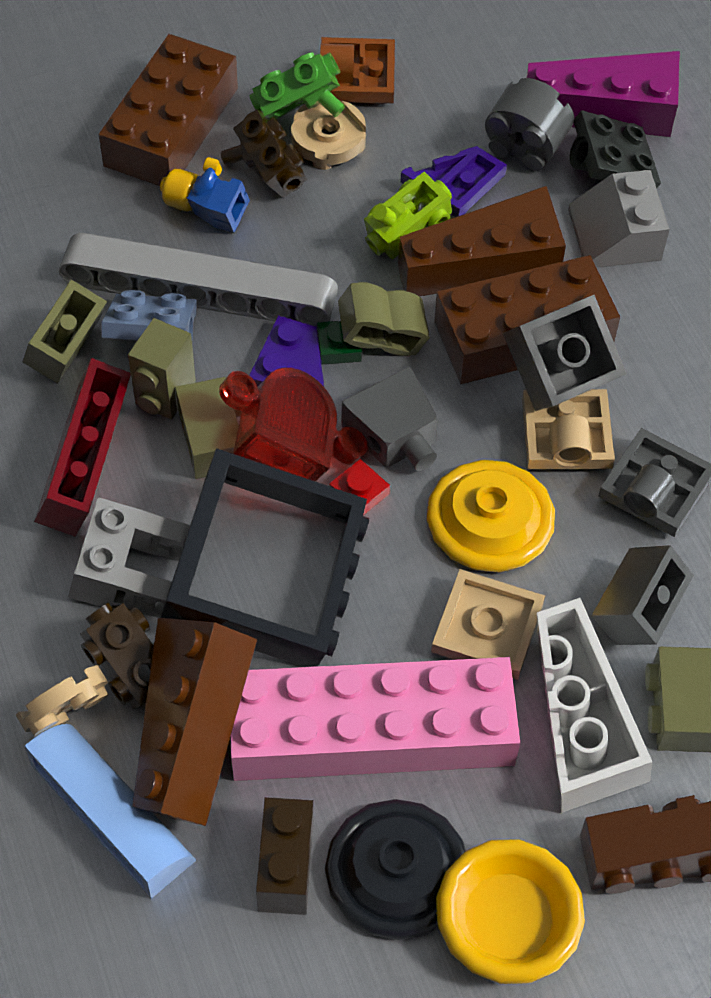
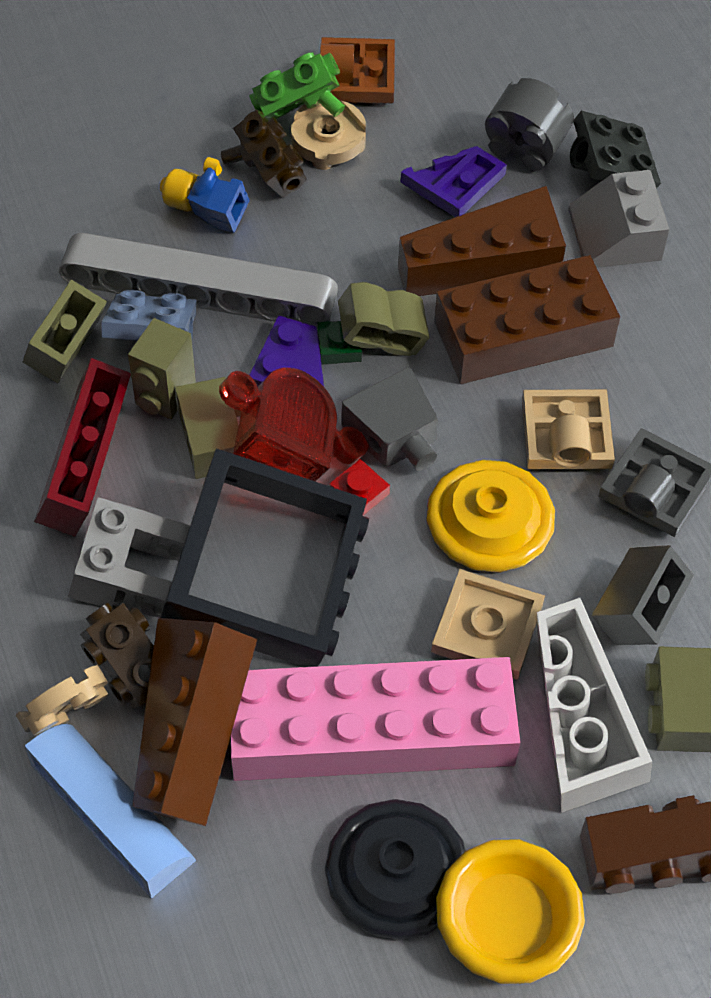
reddish brown brick [98,34,238,186] -> none
dark brown brick [256,797,314,915] -> none
lime brick [364,172,452,260] -> none
dark grey brick [503,295,627,411] -> none
magenta wedge [526,51,680,137] -> none

